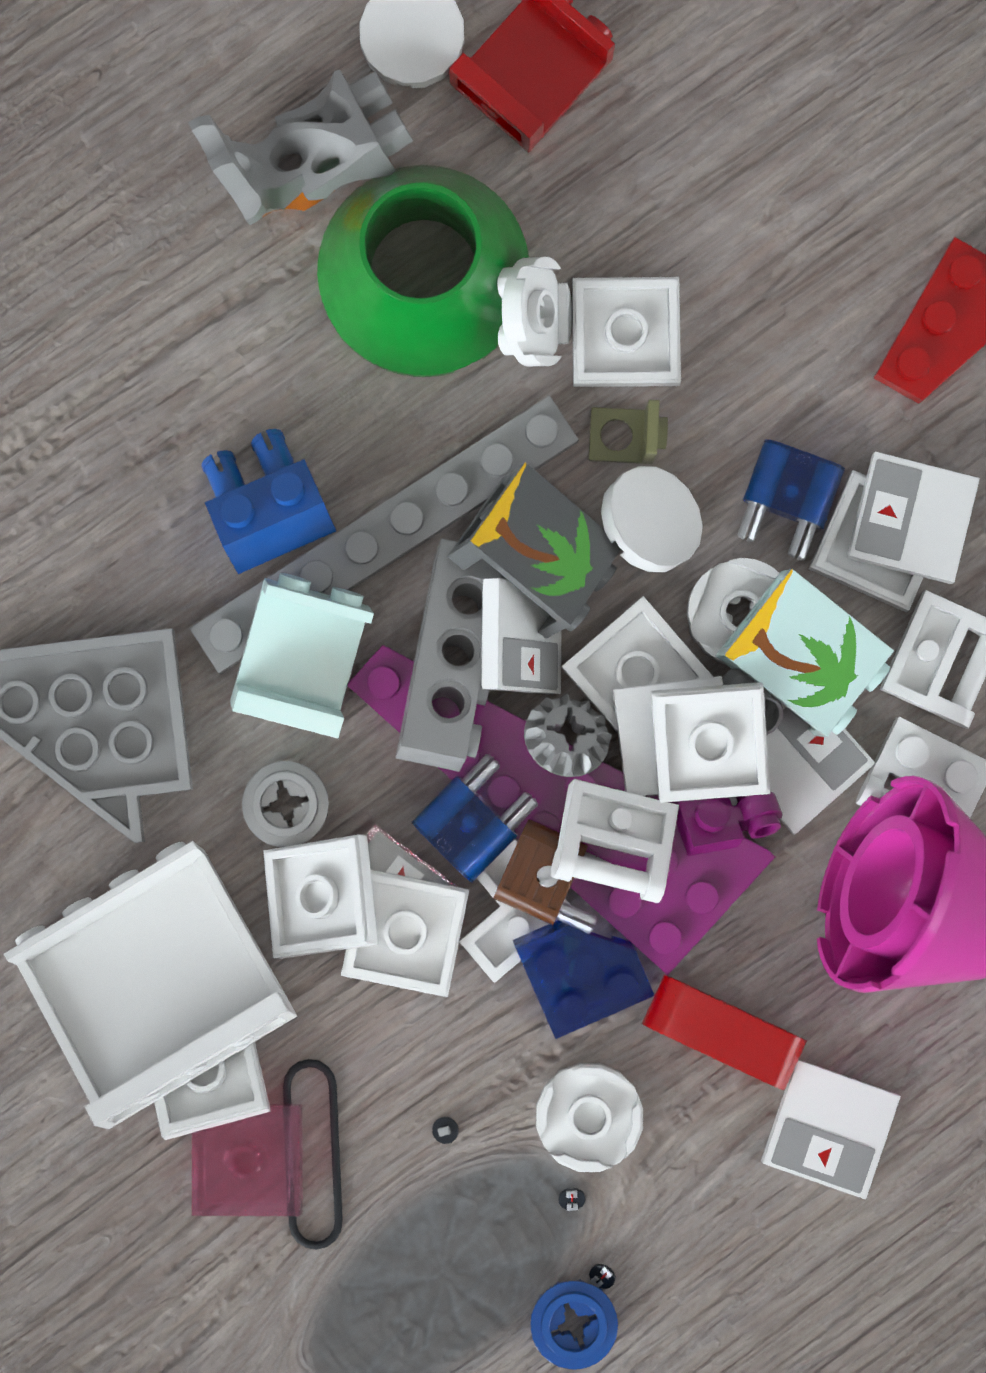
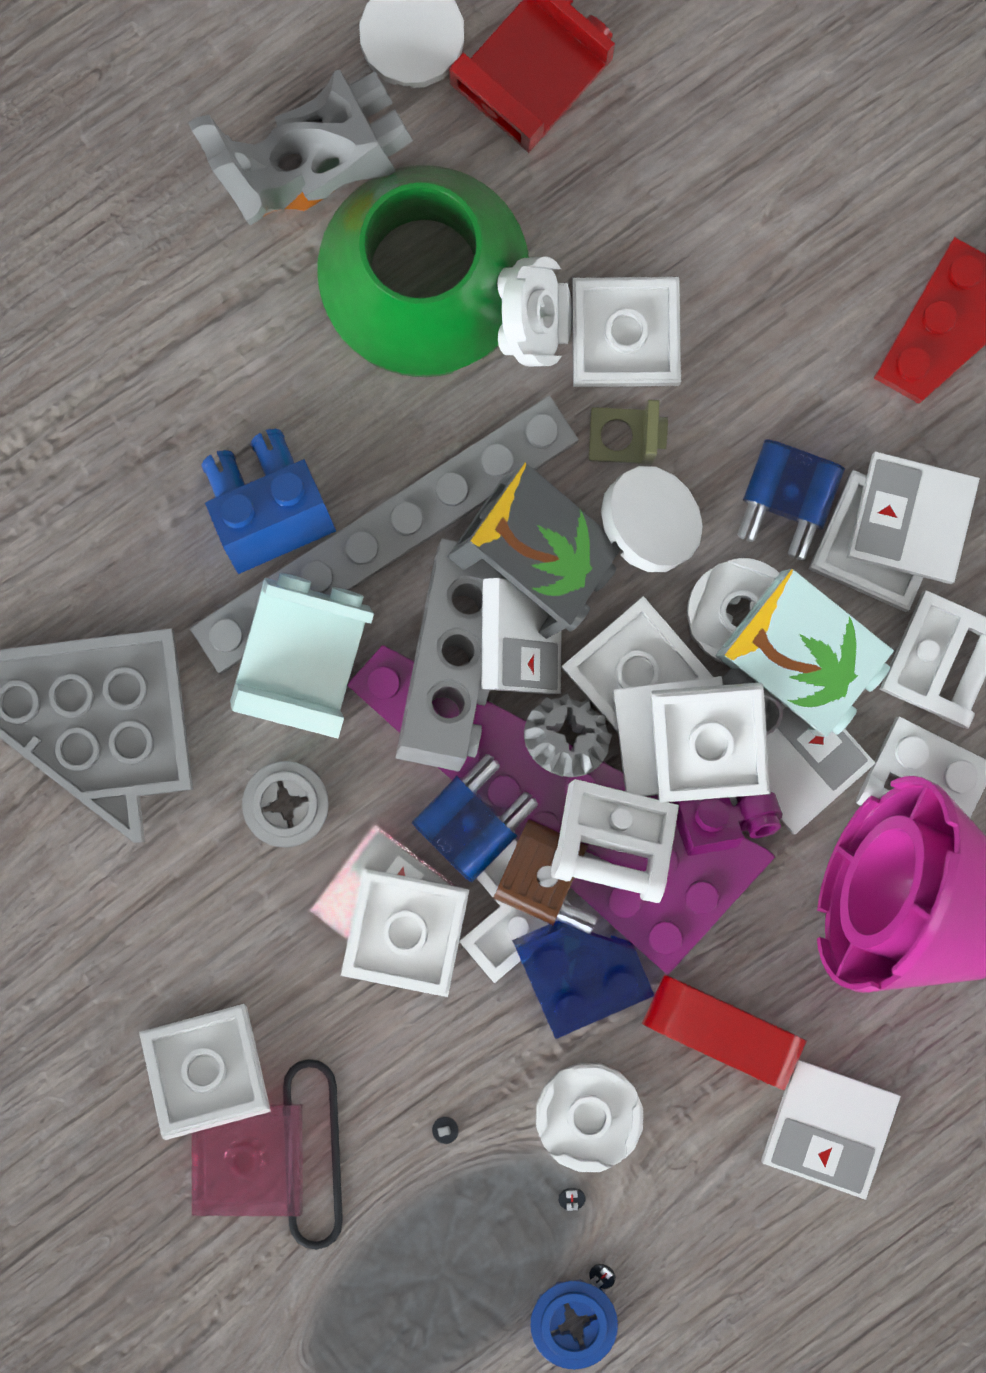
white panel [4,841,297,1129] -> none
white tile [263,835,378,959] -> none

